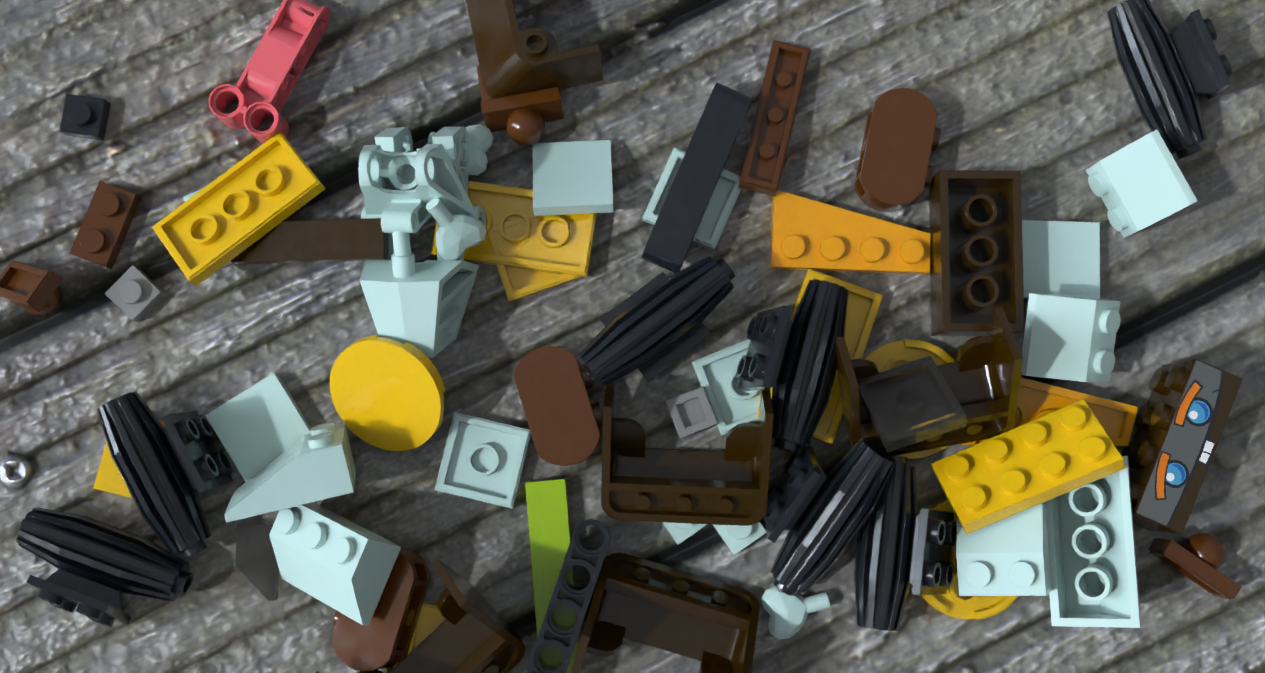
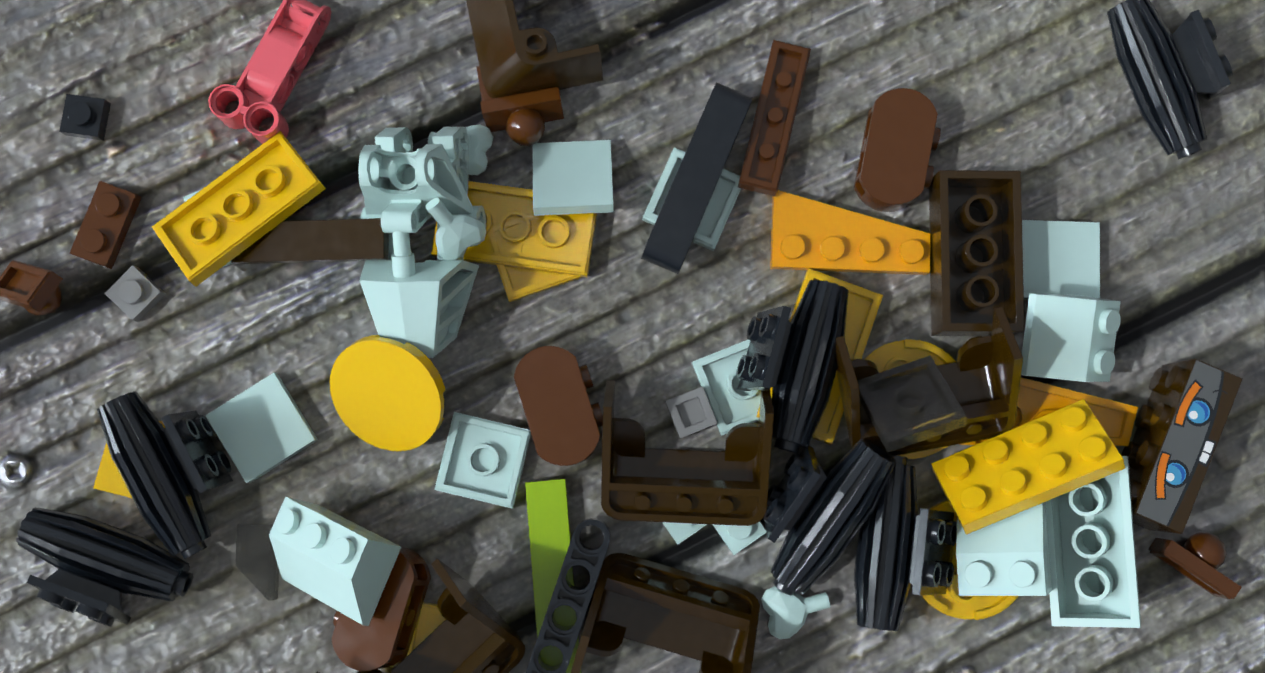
light aqua slope [224,423,356,523] -> none
black plate [579,256,735,388] -> none
light aqua slope [1086,129,1198,238] -> none

